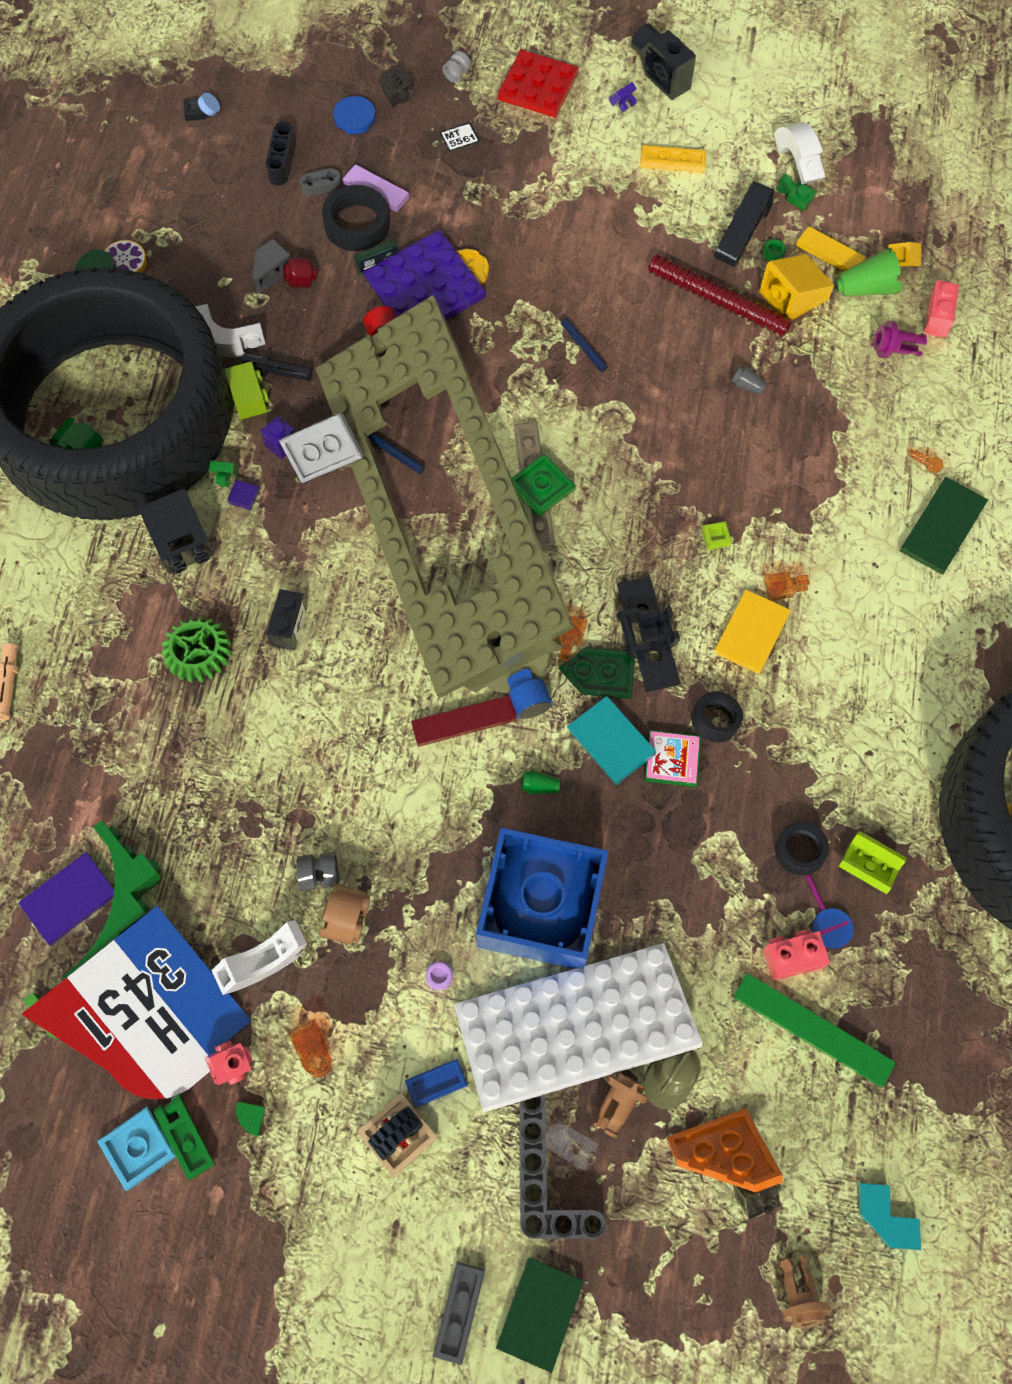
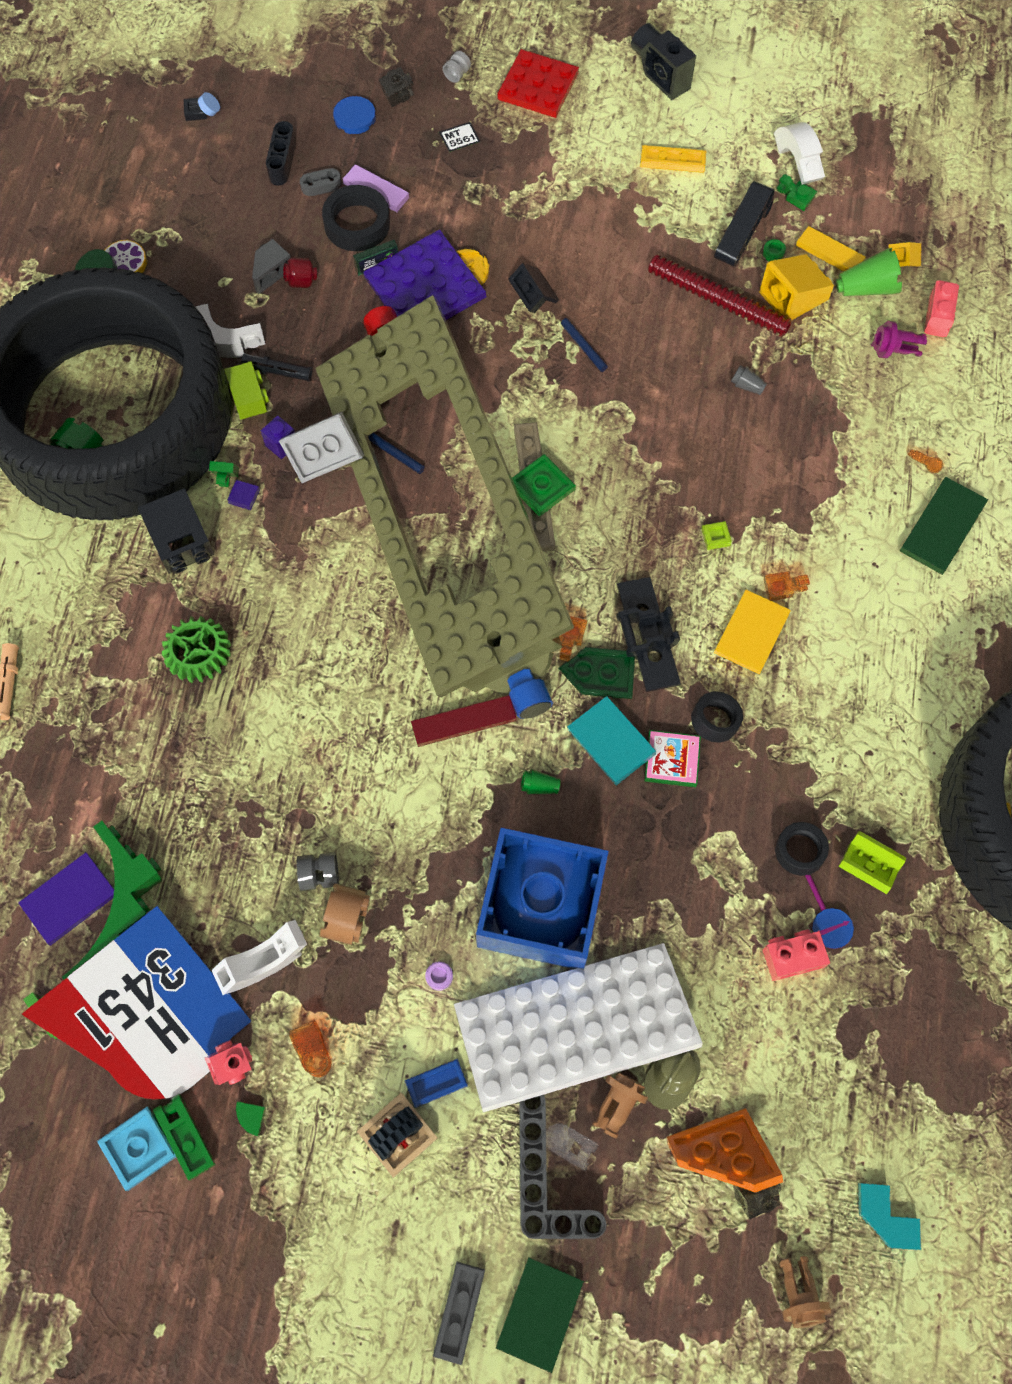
black brick [266,589,308,650] -> none
dark purple tile [608,82,637,112] -> none
green tile [733,973,896,1088] -> none
none -> black panel [508,263,559,313]

